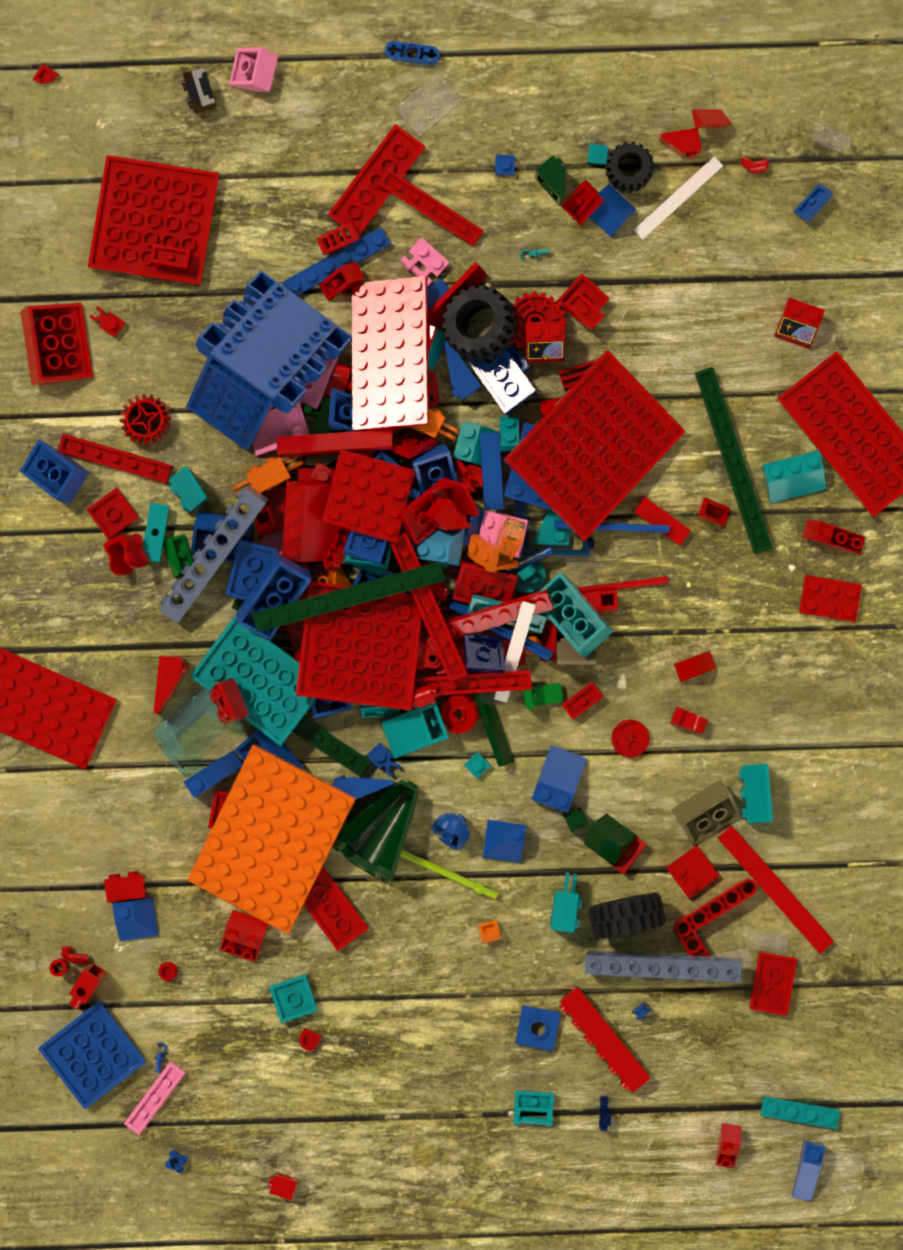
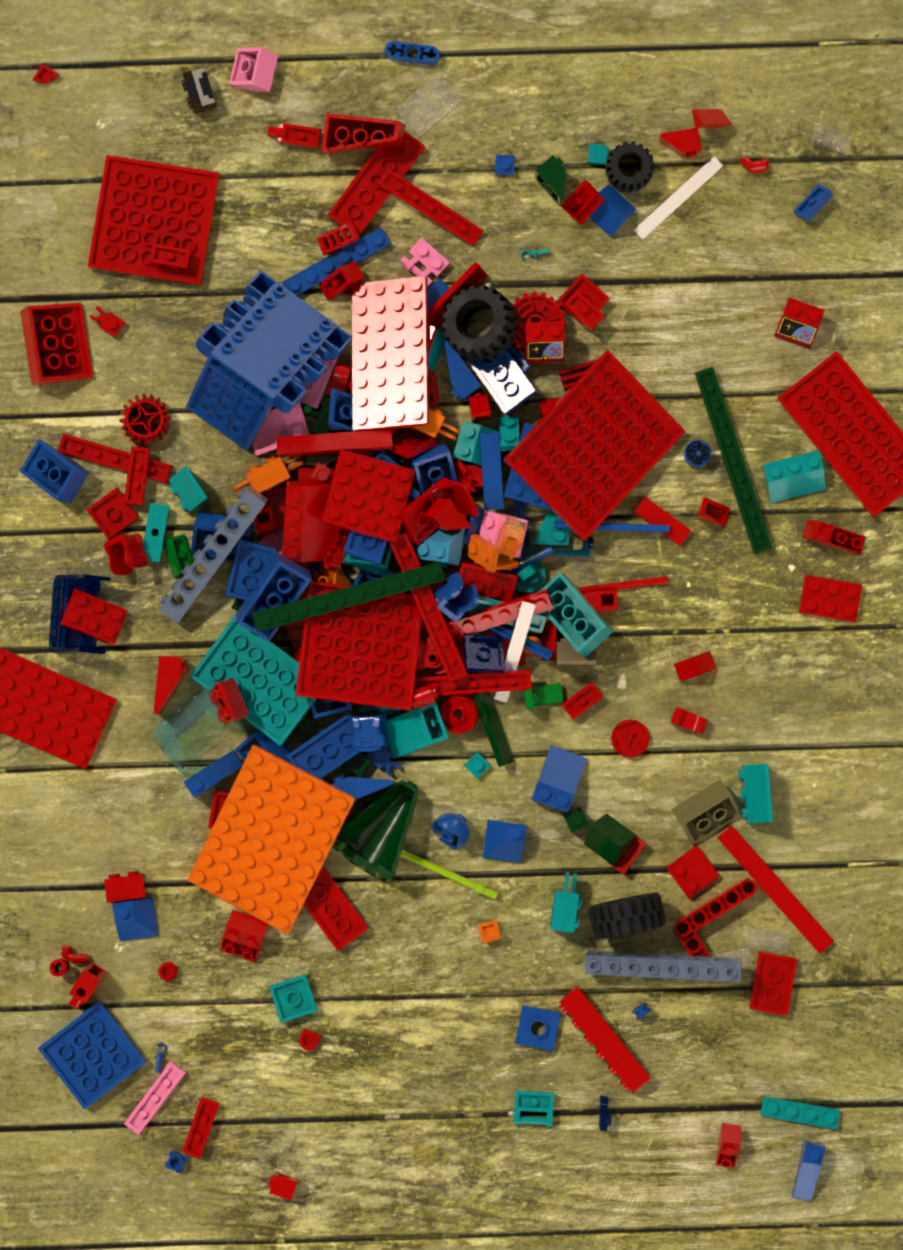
none -> clear blue windscreen [49,574,111,654]
none -> red plate [60,588,128,646]
none -> red tile [123,446,151,506]
none -> red plate [182,1096,220,1158]
none -> red hinge [267,123,321,149]
none -> blue plate [286,712,362,779]
none -> red wedge [321,113,405,155]
none -> blue piece [351,715,390,752]
none -> blue piece [433,572,479,621]
none -> red slope [468,392,491,422]
none -> blue wheel [684,440,711,468]

